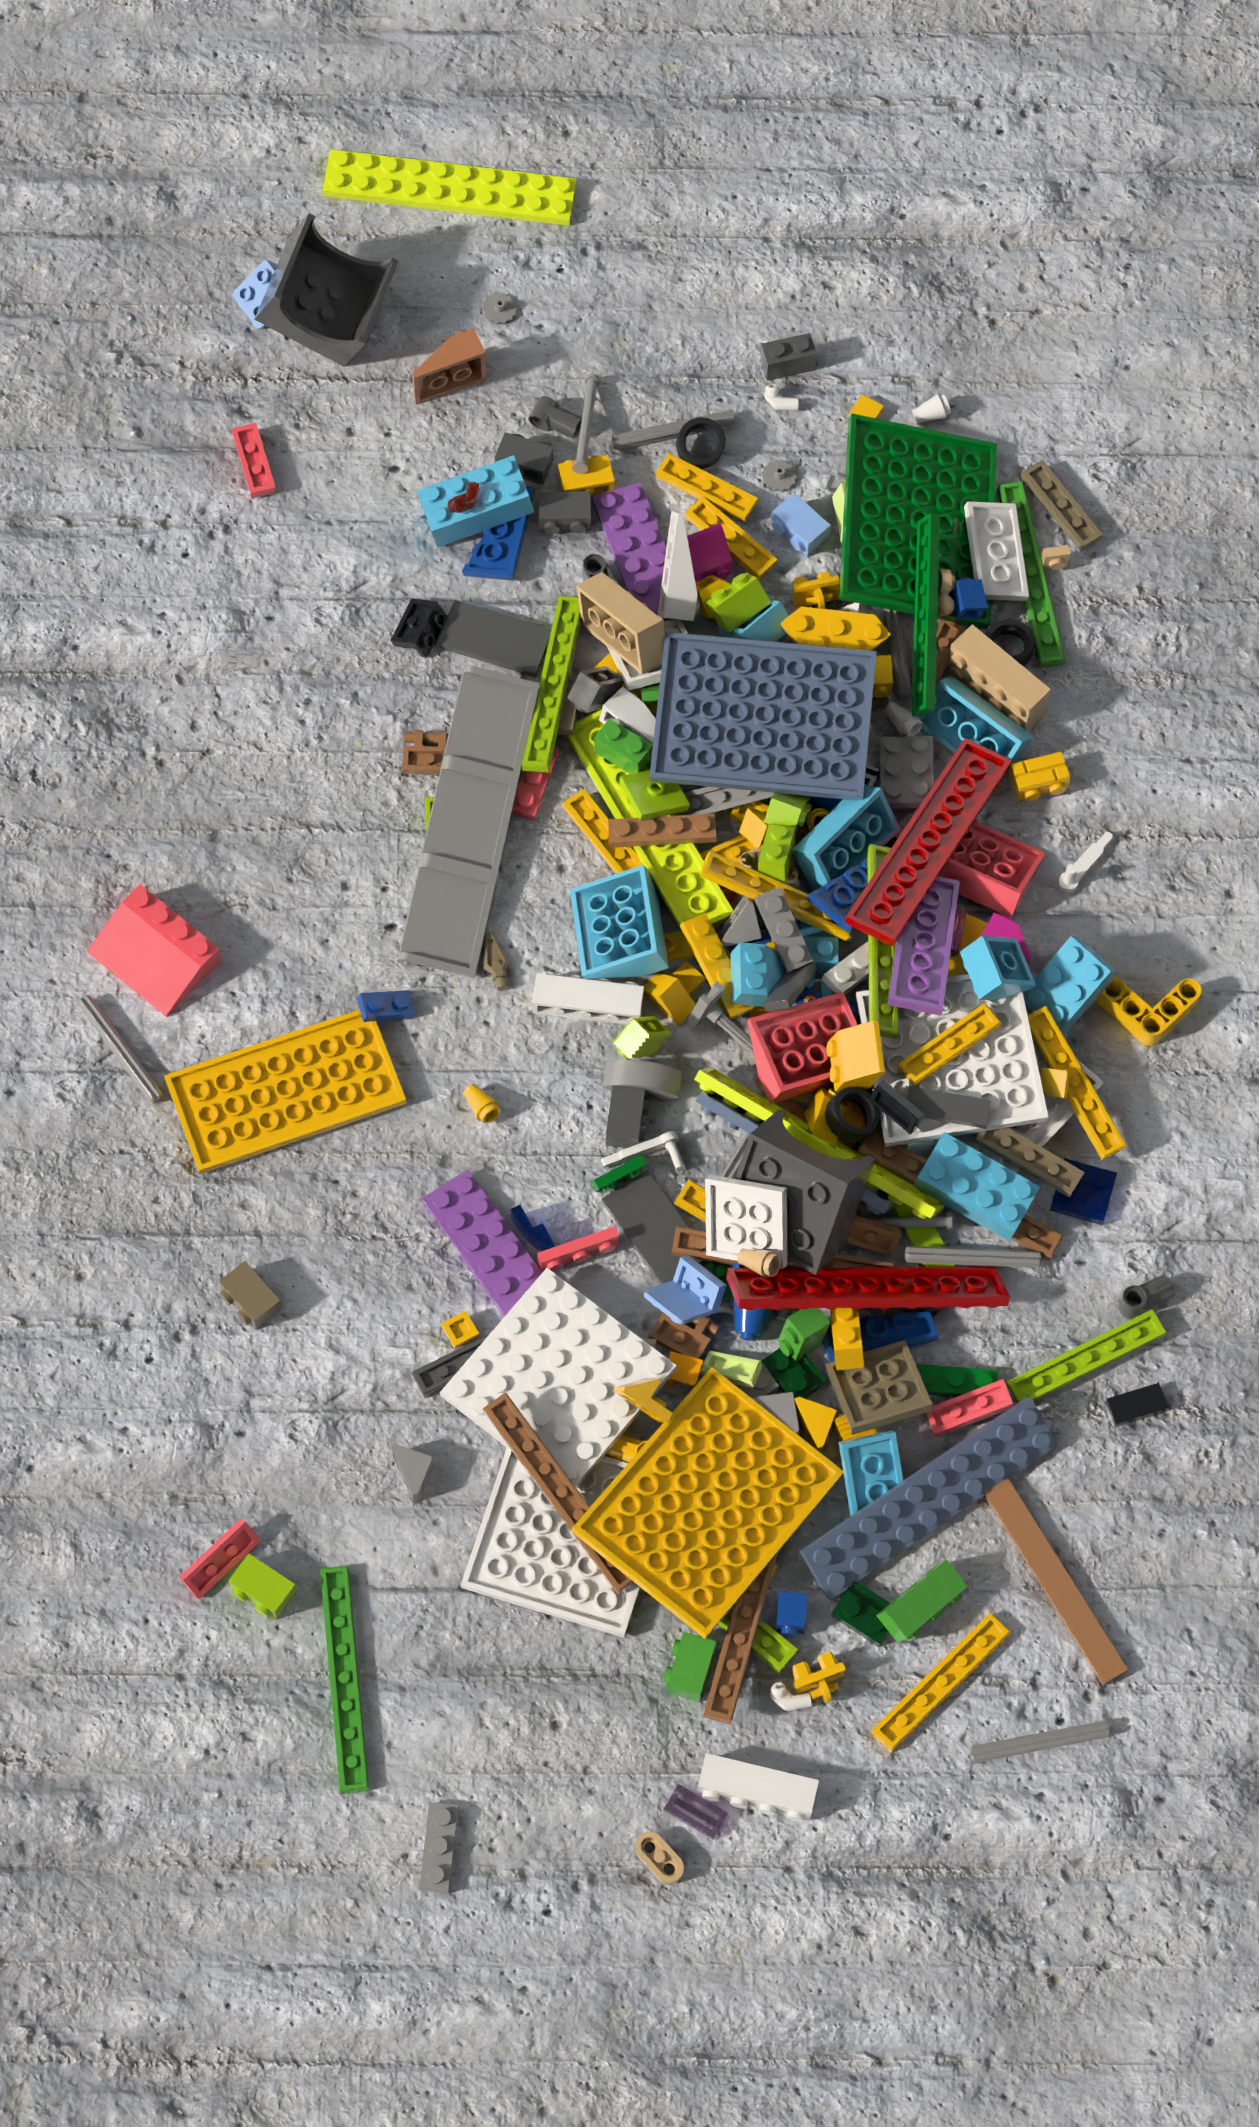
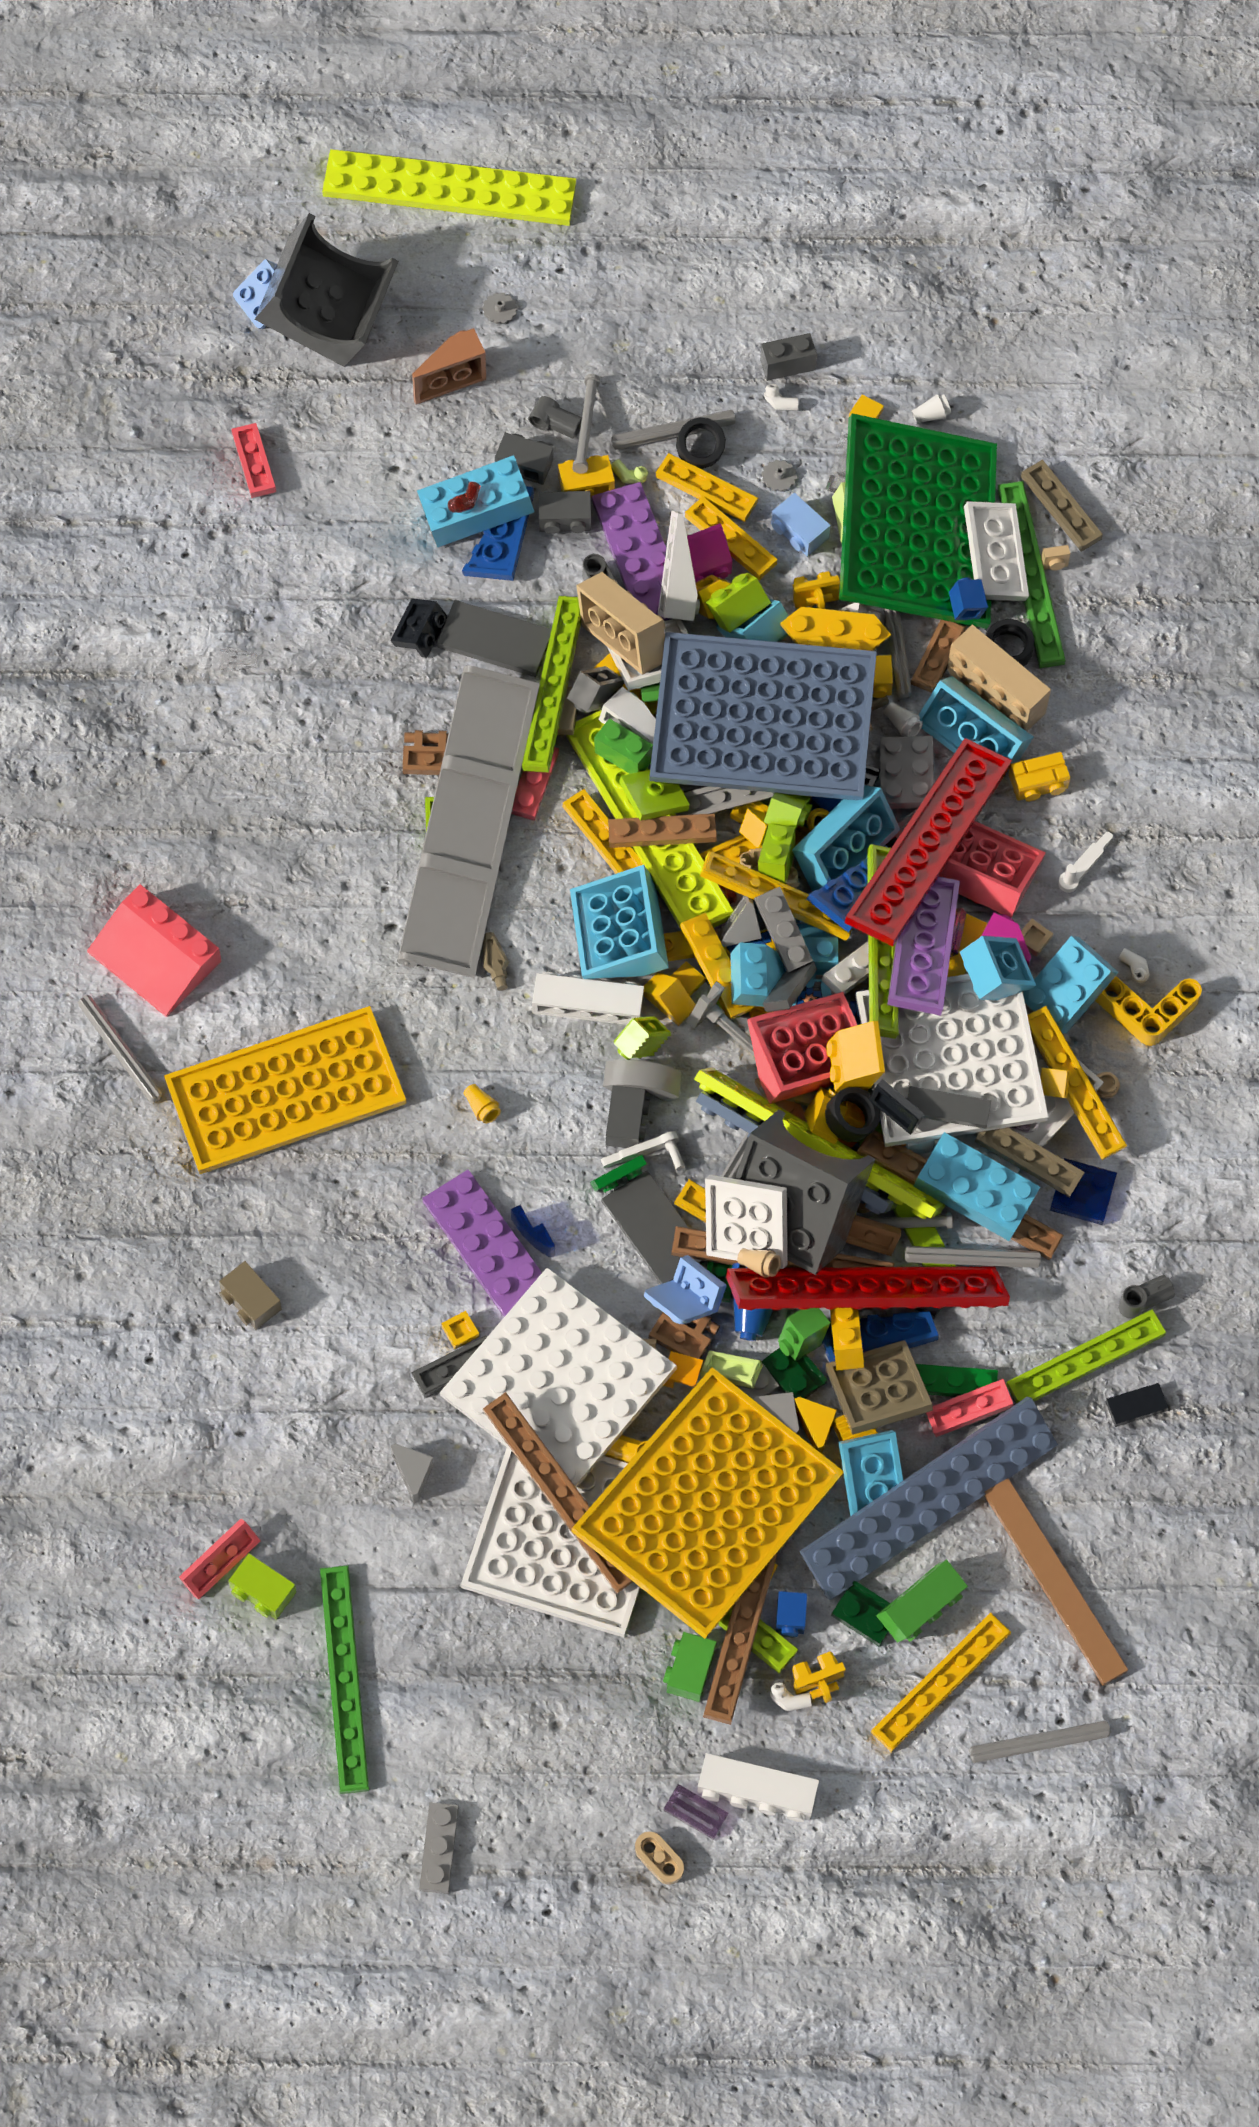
blue plate [357,990,416,1022] -> none
coral plate [537,1226,619,1272] -> none
yellow slope [613,1378,673,1423] -> none
yellow tile [898,1003,1002,1087] -> none
green plate [912,512,941,718] -> none
tan plate [937,569,955,616] -> none
none -> yellowish green arm [611,459,648,484]
none -> tan plate [1021,918,1053,957]
none -> tan plate [1096,1072,1120,1099]
none -> white arm [1118,948,1150,983]

